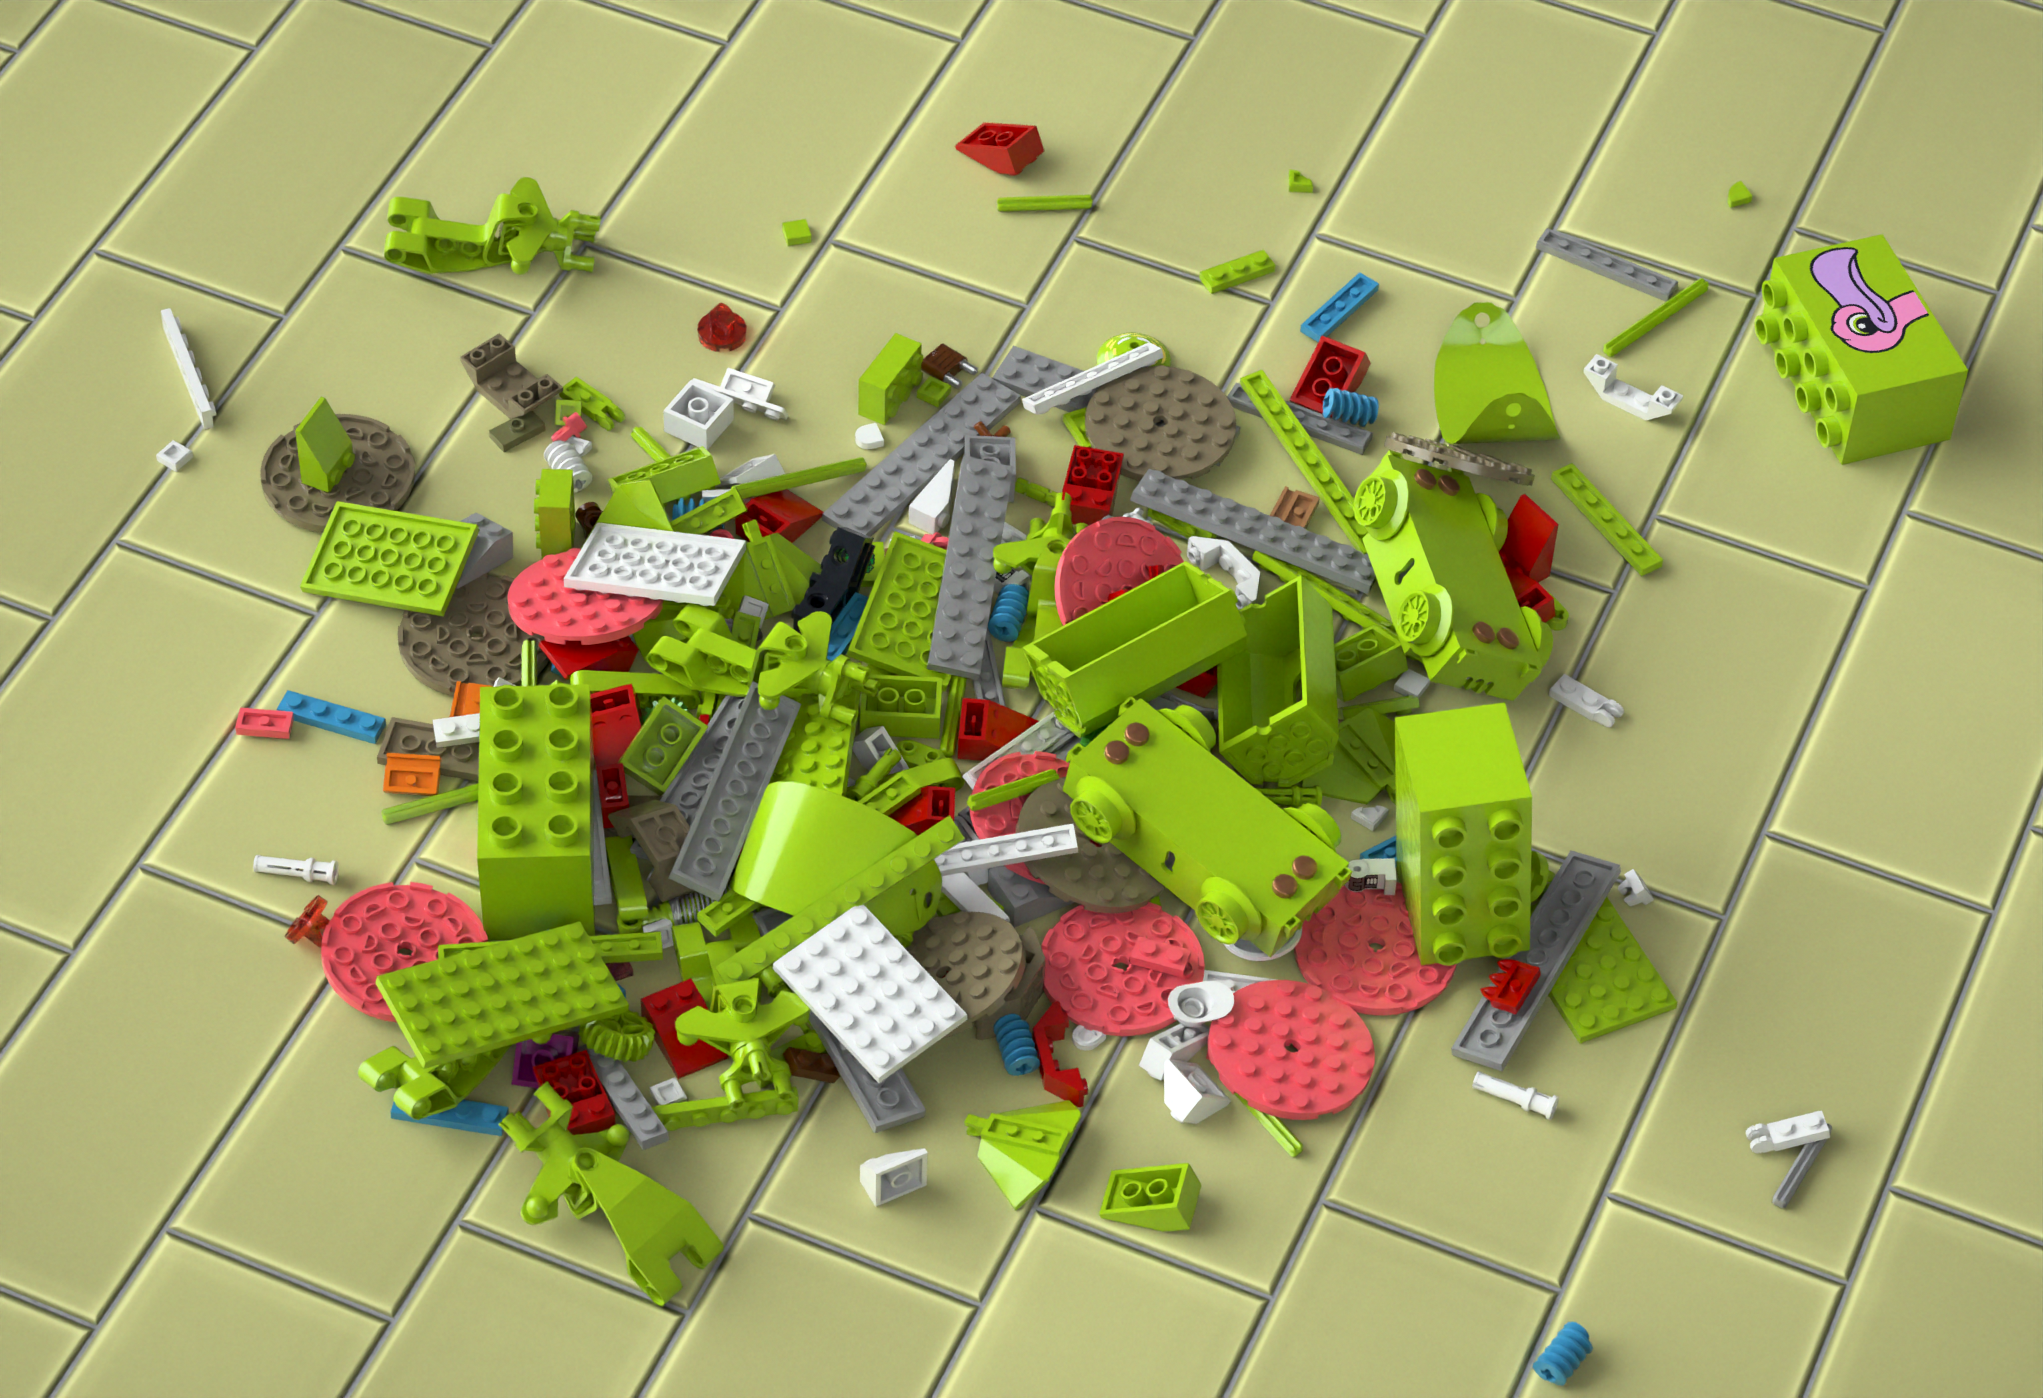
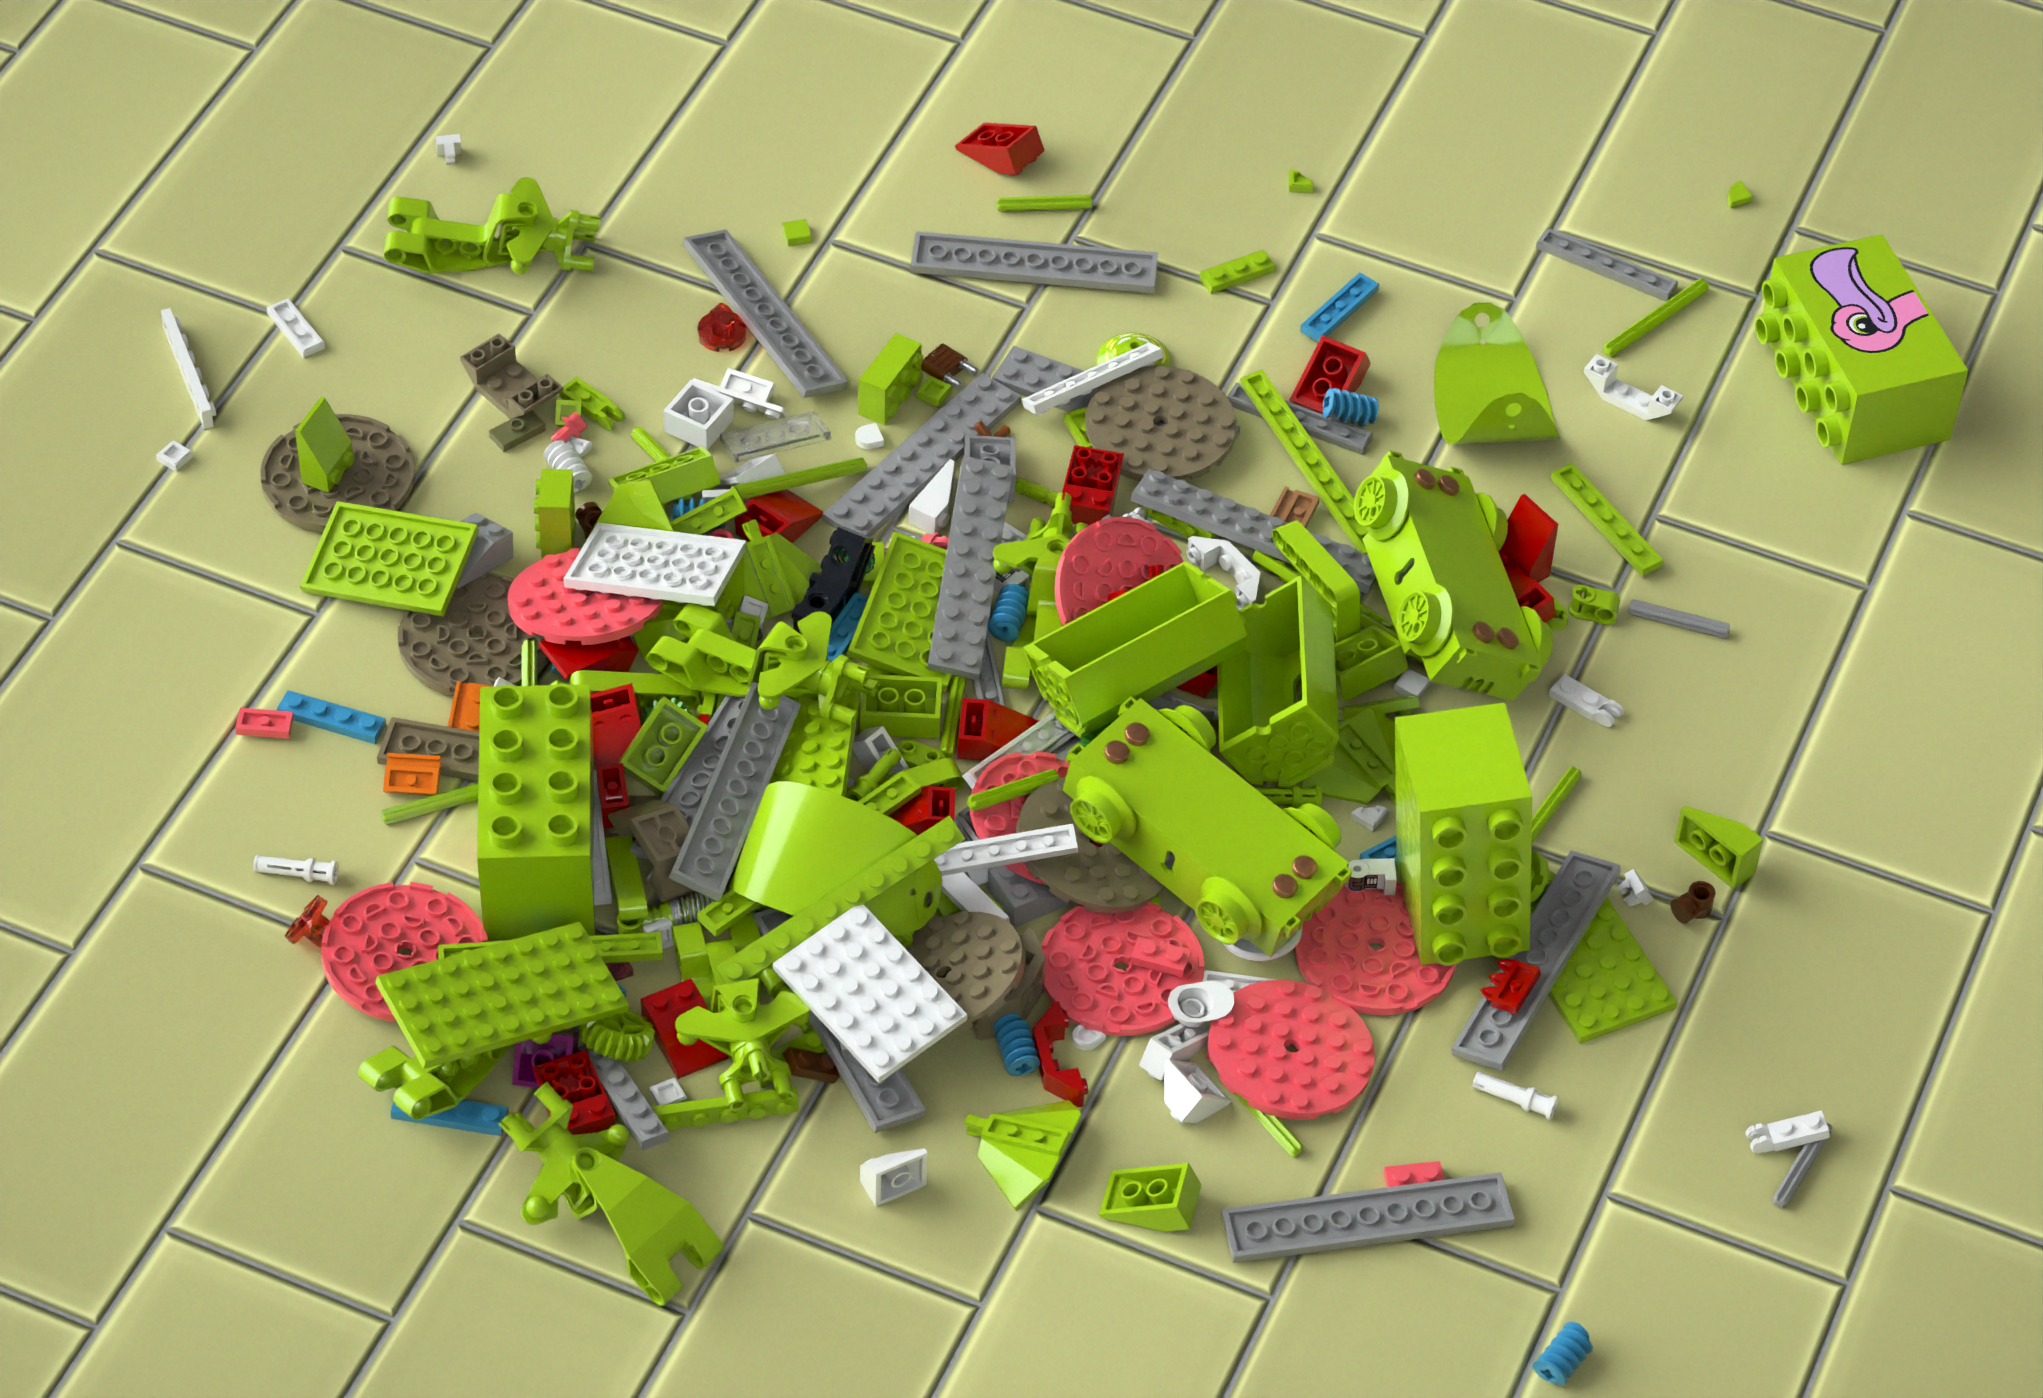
white plate [433,713,480,748] -> none
dark tan plate [1384,432,1535,486] -> none
none -> white tile [267,298,325,358]
none -> white tile [436,134,461,164]
none -> light grey plate [683,230,848,398]
none -> clear tile [720,411,831,463]
none -> light grey plate [911,231,1158,293]
none -> light grey plate [1221,1173,1515,1263]
none -> lime beam [1272,520,1360,644]
none -> coral plate [1383,1161,1445,1187]
none -> lime axle [1532,766,1581,843]
none -> lime piece [1568,585,1620,625]
none -> light grey axle [1628,599,1730,638]
none -> reddish brown piece [1670,881,1716,924]
none -> lime slope [1674,806,1763,889]

